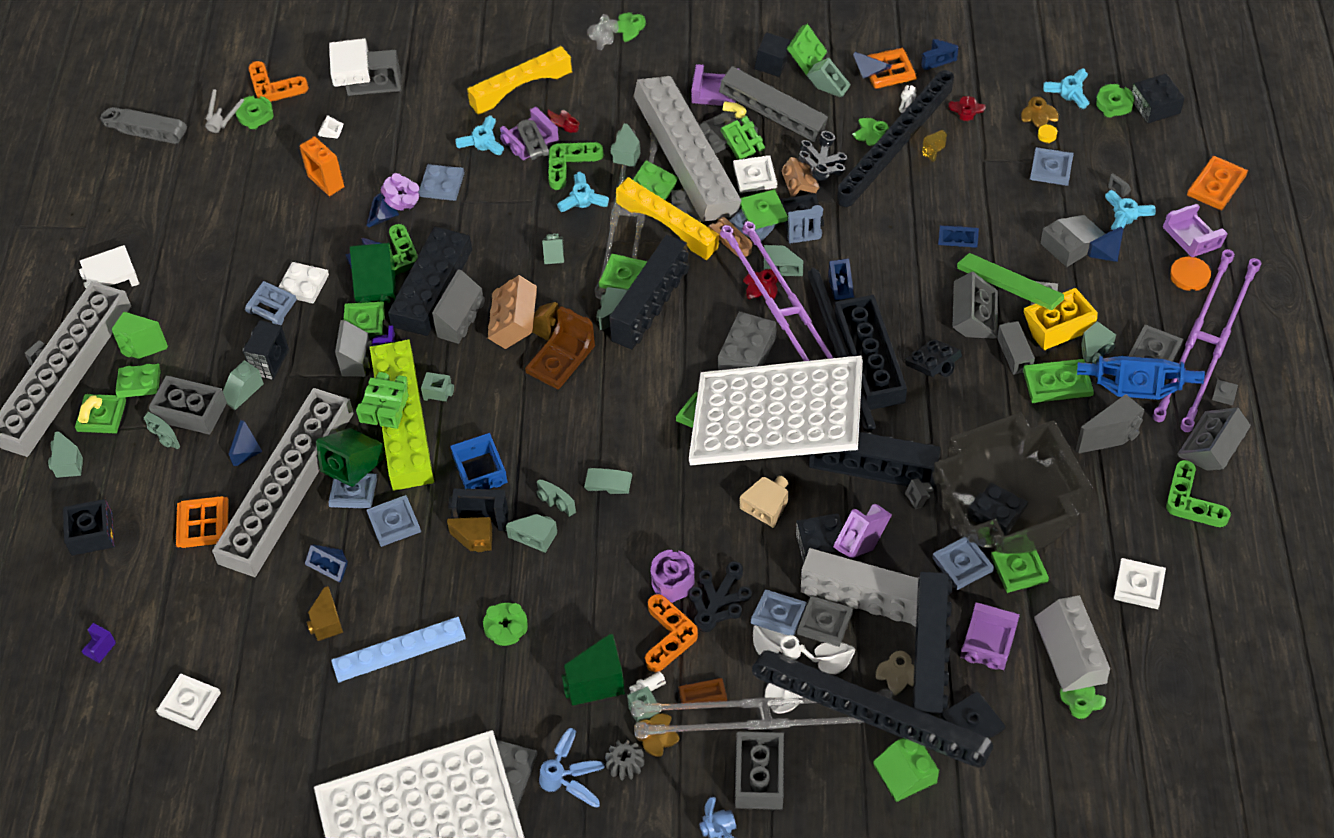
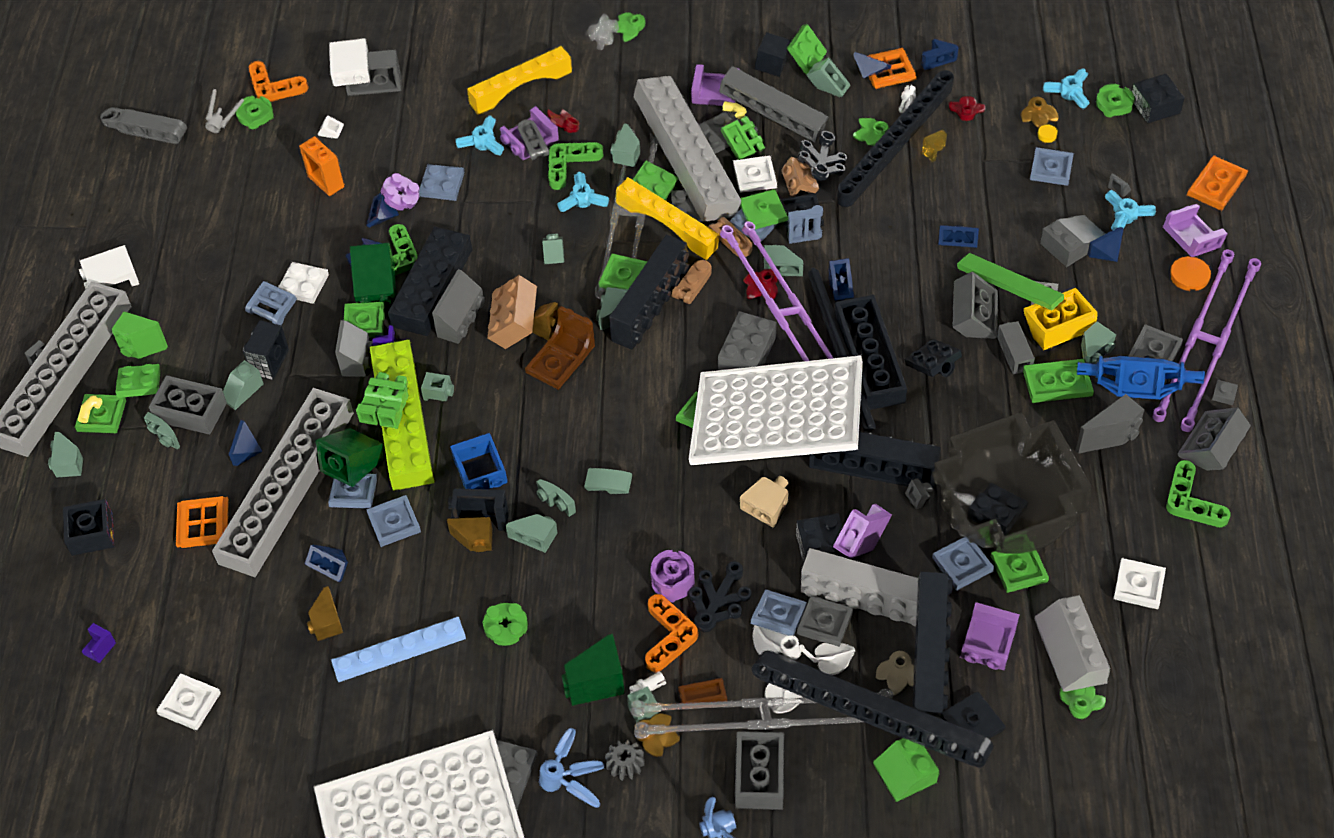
none -> medium nougat plate [672,260,712,304]

